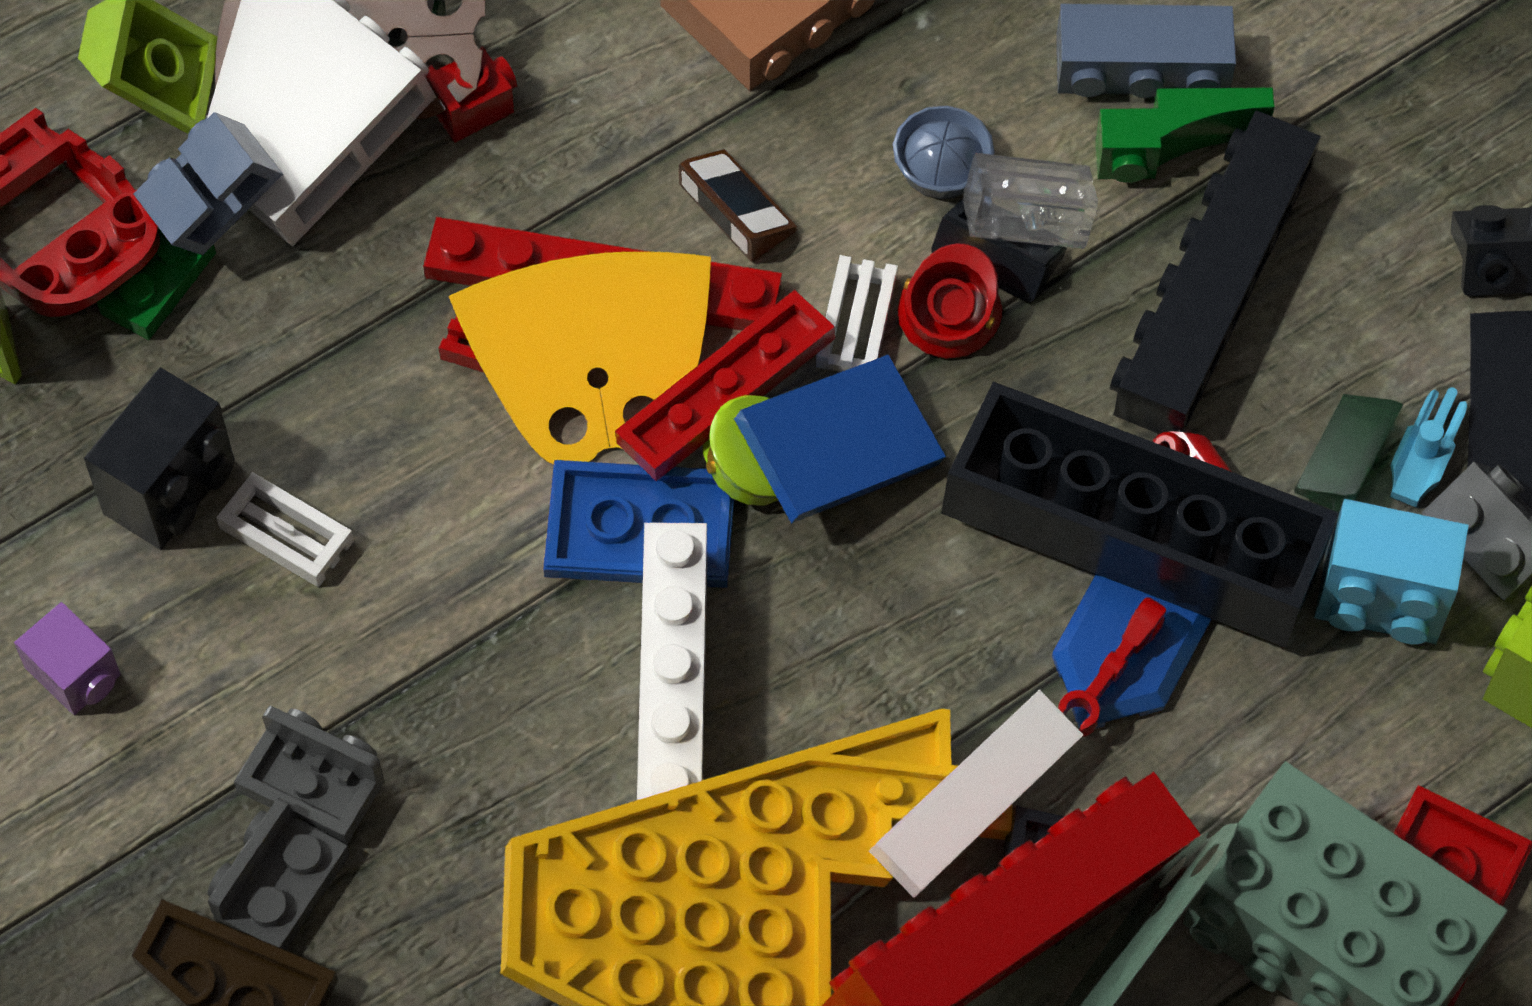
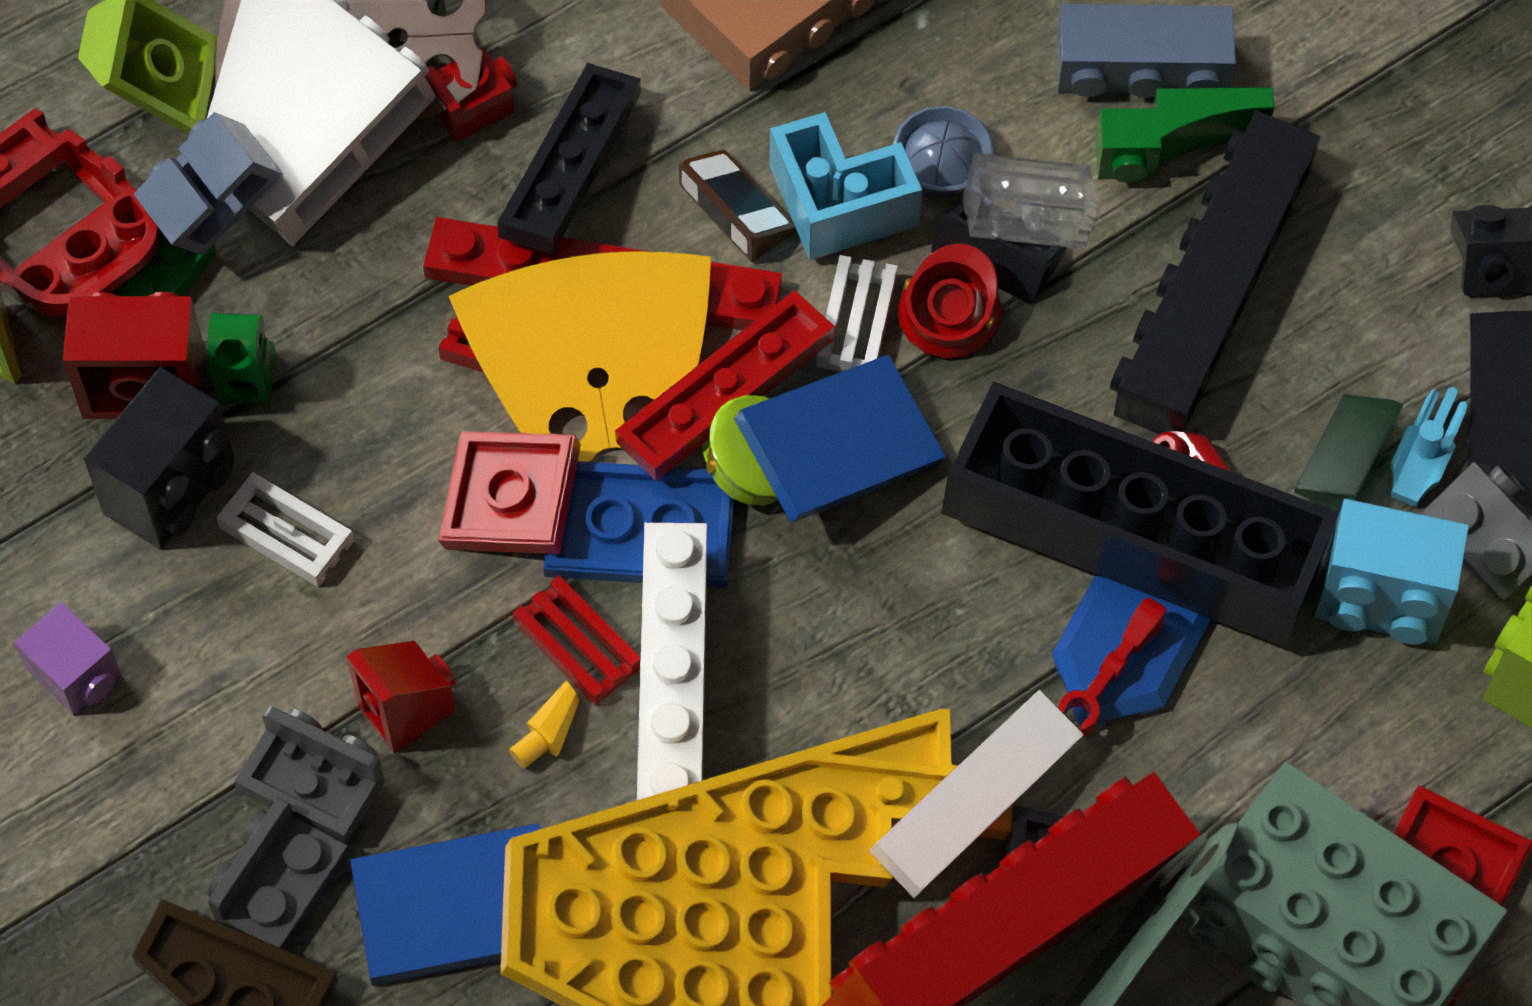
none -> red brick [63,292,207,419]
none -> green leg [207,313,276,405]
none -> red slope [346,640,456,753]
none -> blue tile [350,823,540,986]
none -> plate [438,431,581,554]
none -> black plate [497,63,641,255]
none -> yellow bar [509,681,580,769]
none -> red tile [513,575,641,706]
none -> medium azure brick [770,112,922,260]

